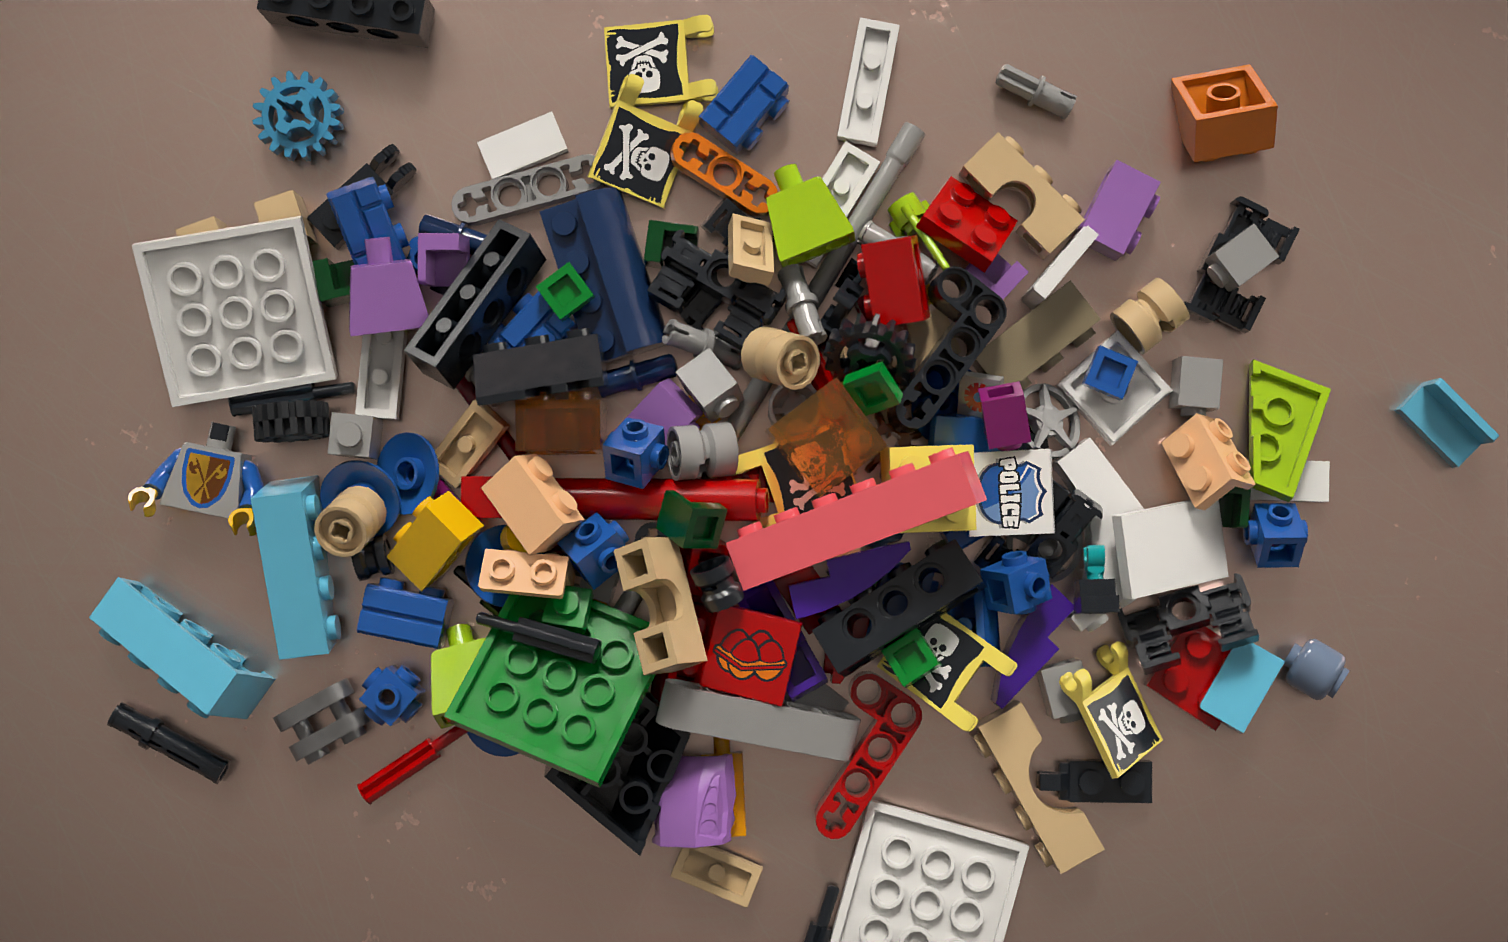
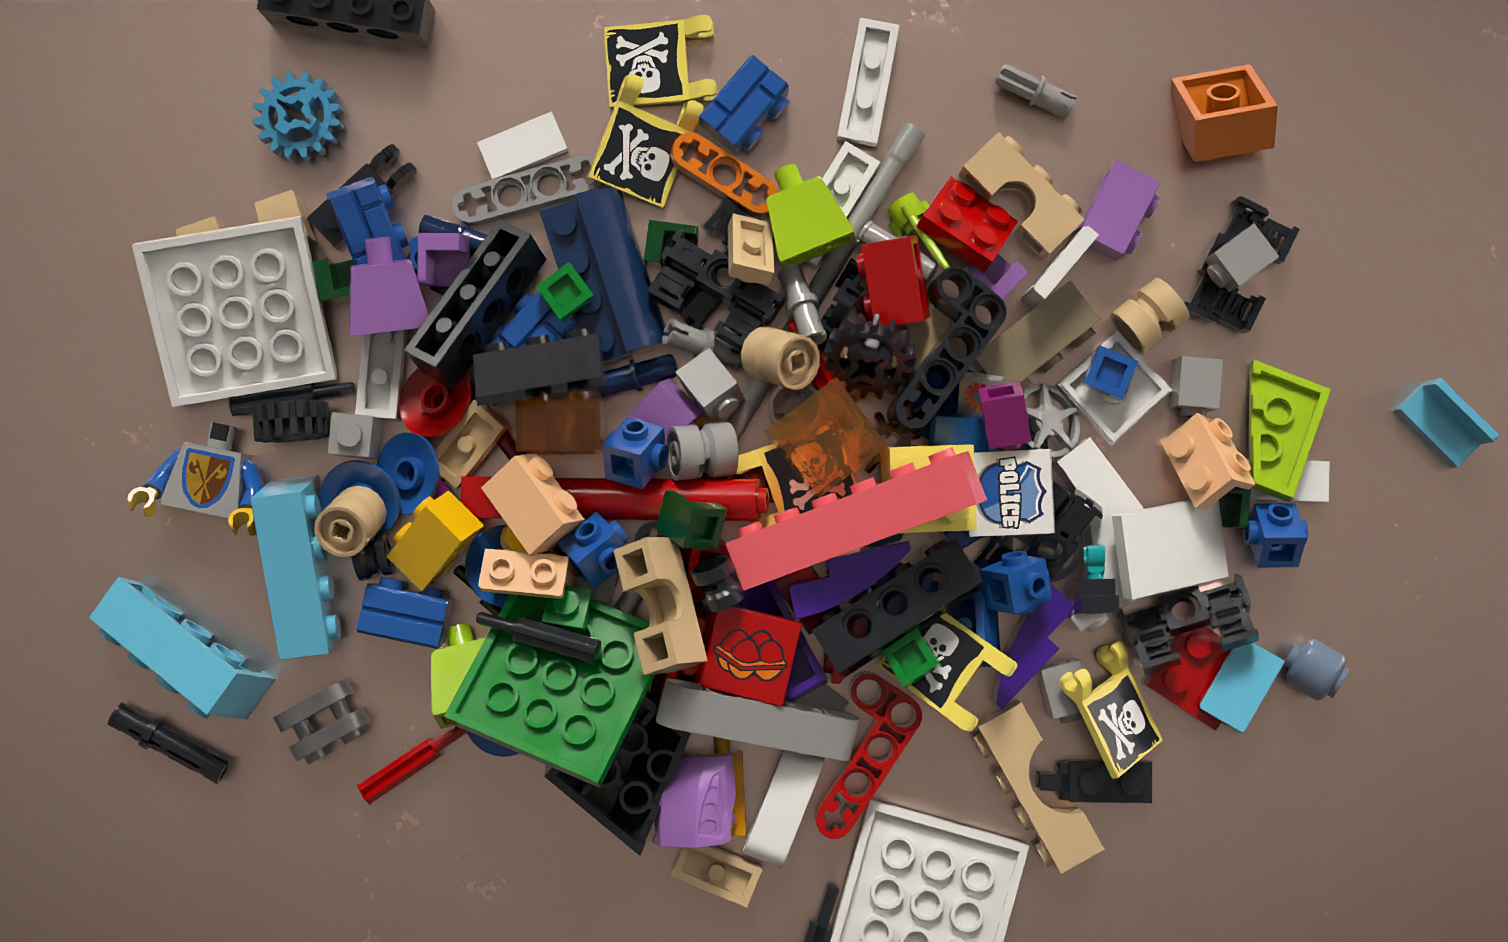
blue brick [359,665,426,726] -> none
green plate [842,362,903,417] -> none
none -> red dish [399,368,472,438]
none -> white beam [742,750,825,868]

